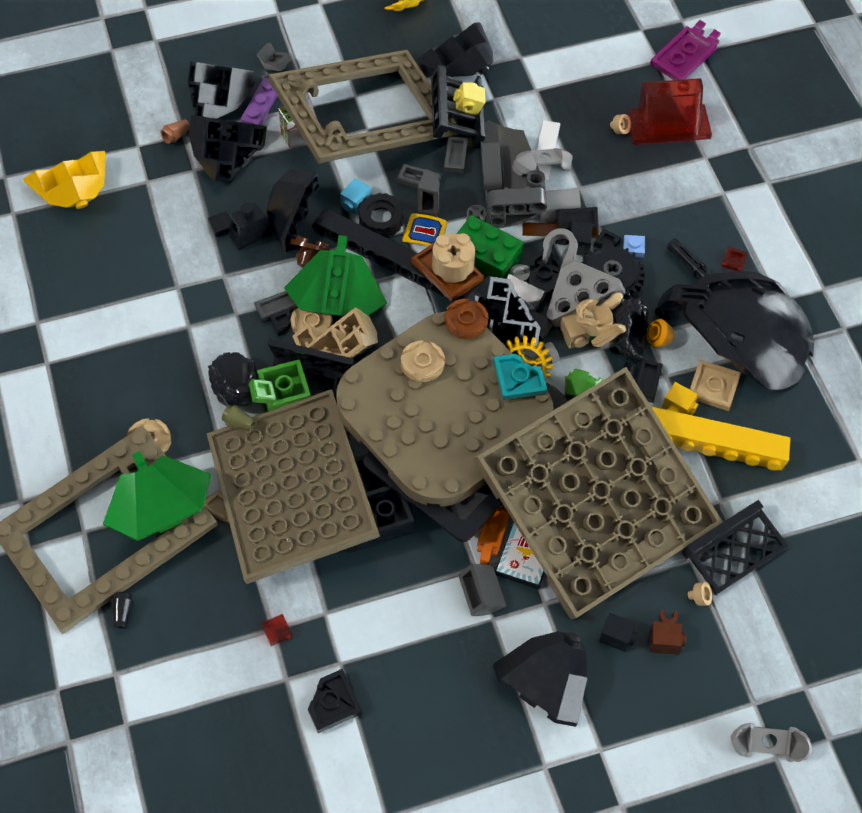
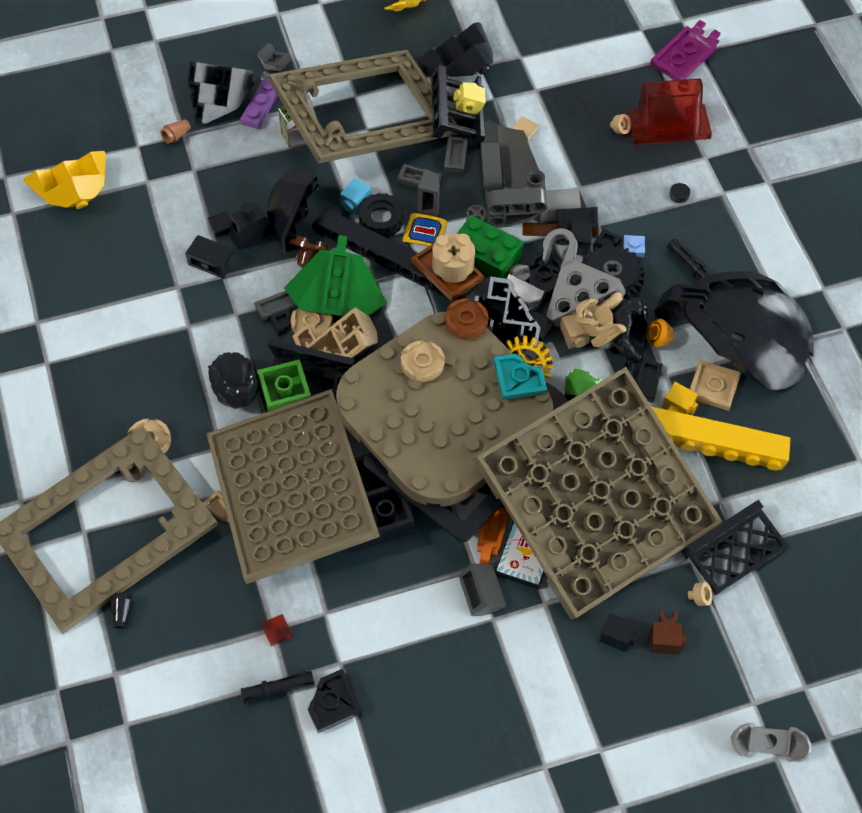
green panel [103,451,211,541] -> none
black brick [189,115,267,182] -> none
olive cone [222,405,257,432] -> none
bright green tile [249,379,276,404] -> none
black brick [492,631,587,727] -> none
light grey piece [512,148,573,176] -> none
white sticker [537,120,560,180] -> none
clear red tile [721,246,748,271] -> none
none -> black panel [185,235,234,279]
none -> black pin [240,671,315,703]
none -> tan tile [512,116,539,141]
none -> black tile [669,183,690,203]

